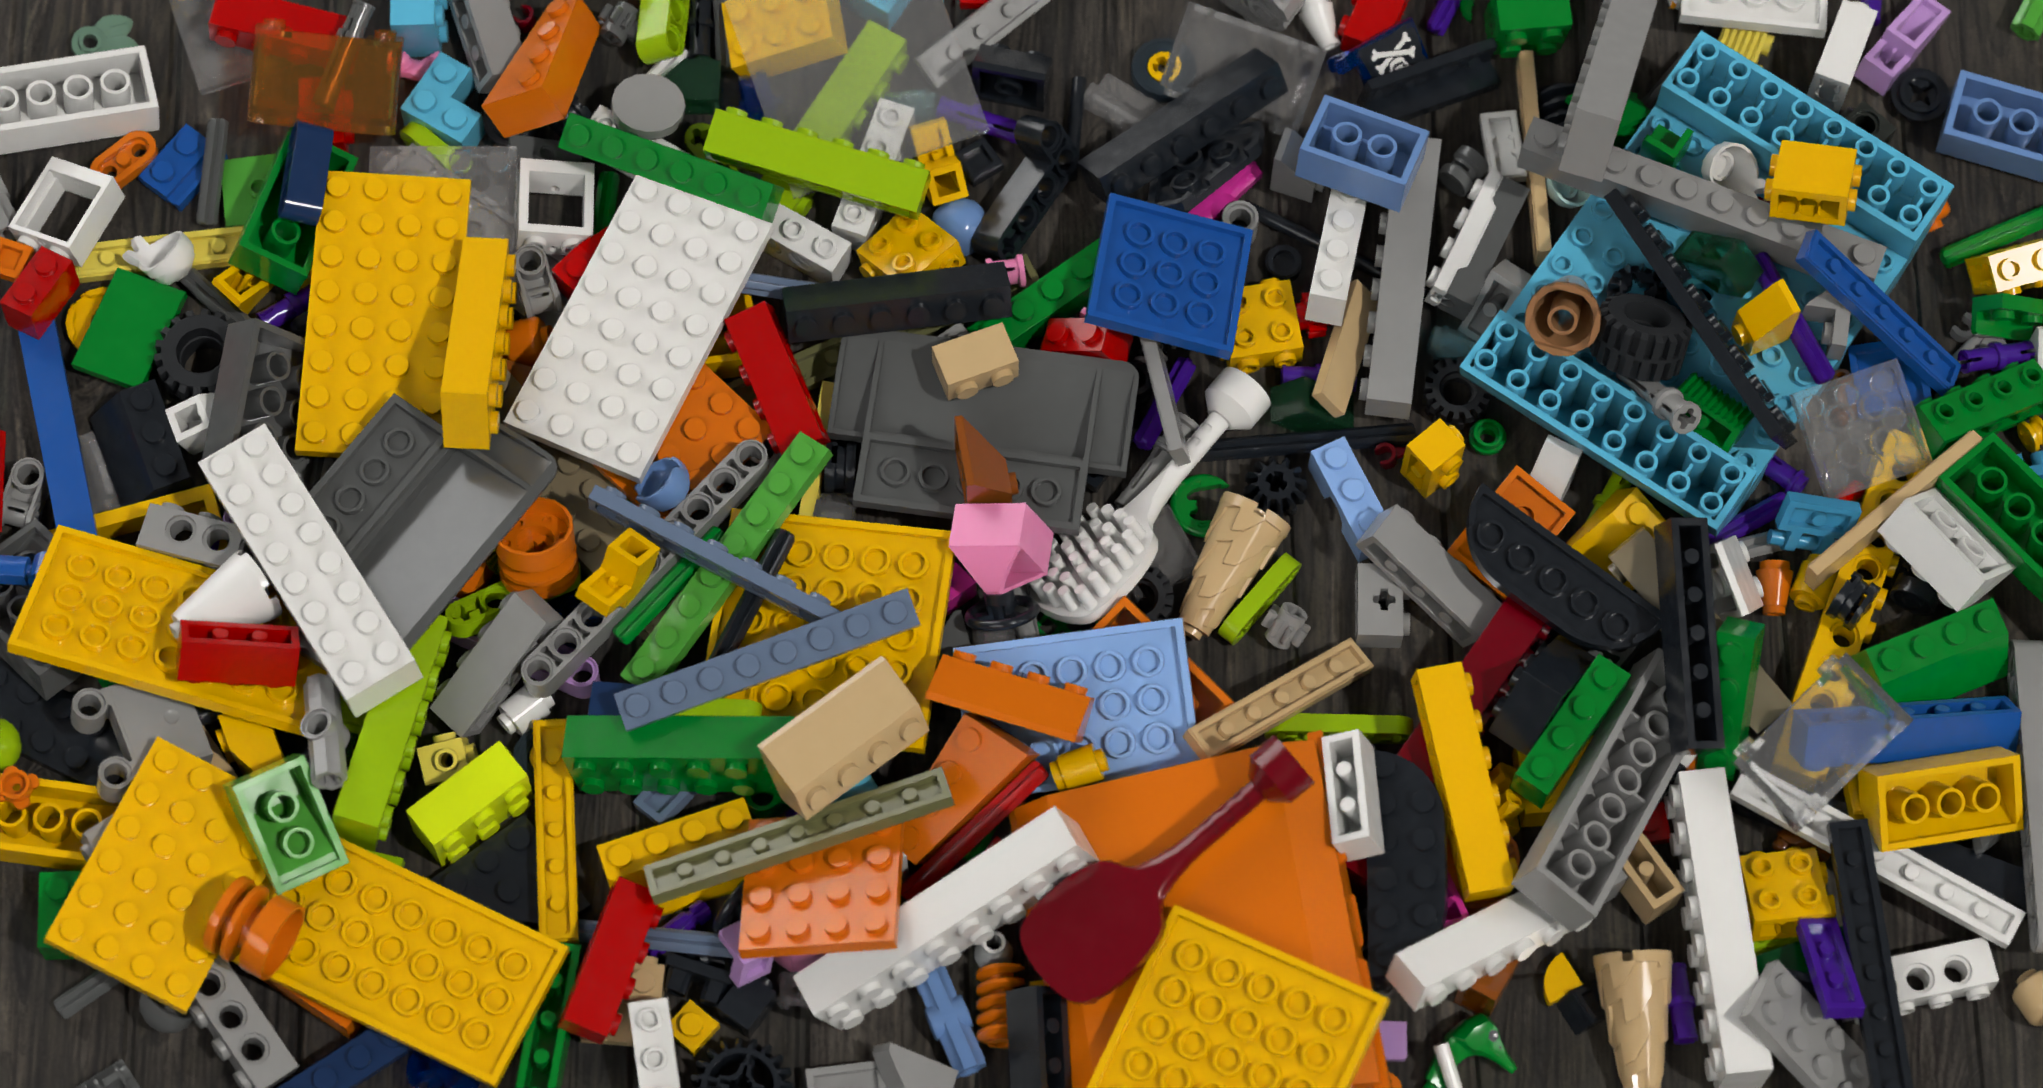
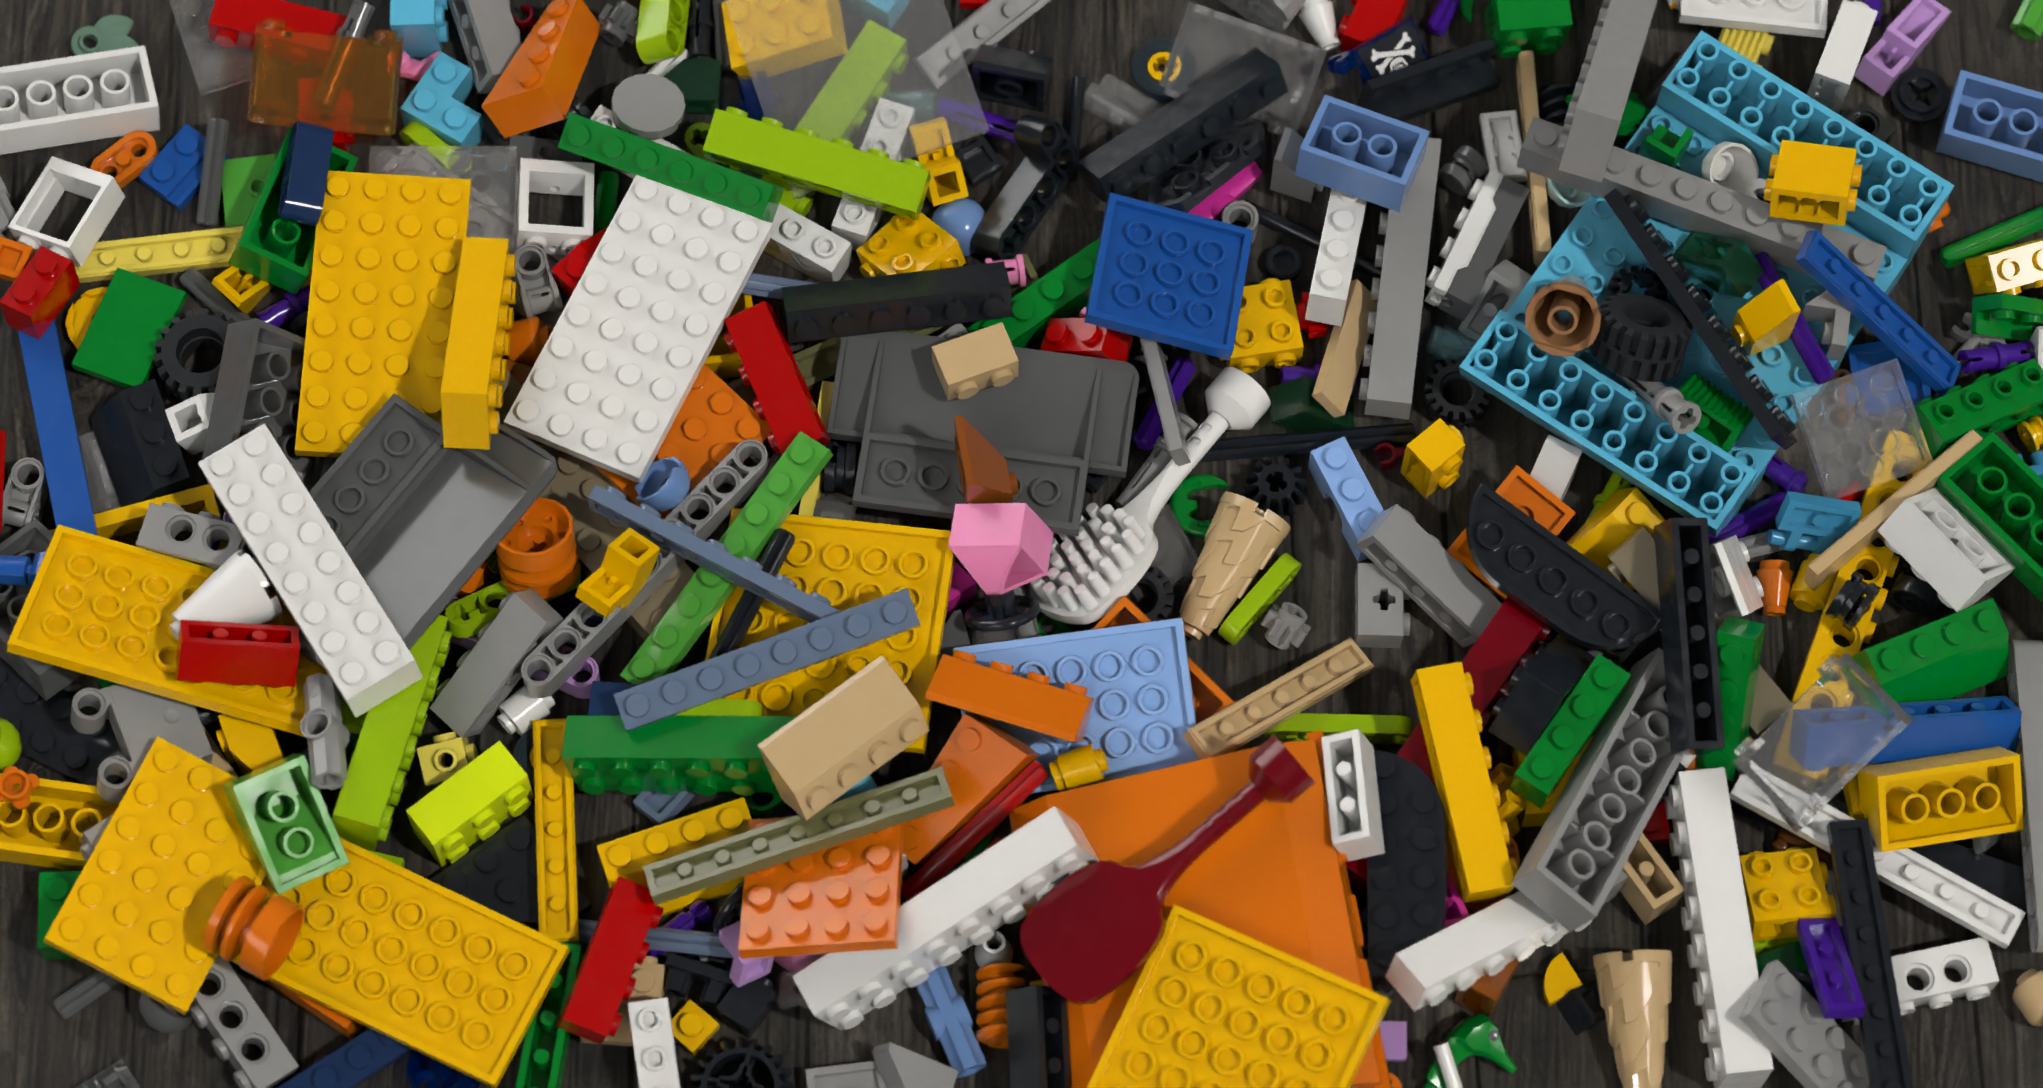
white piece [122,231,195,285] -> none
green axle [612,526,724,645] -> none
green plate [1468,419,1506,456] -> none
dark purple pin [1668,963,1699,1045] -> none

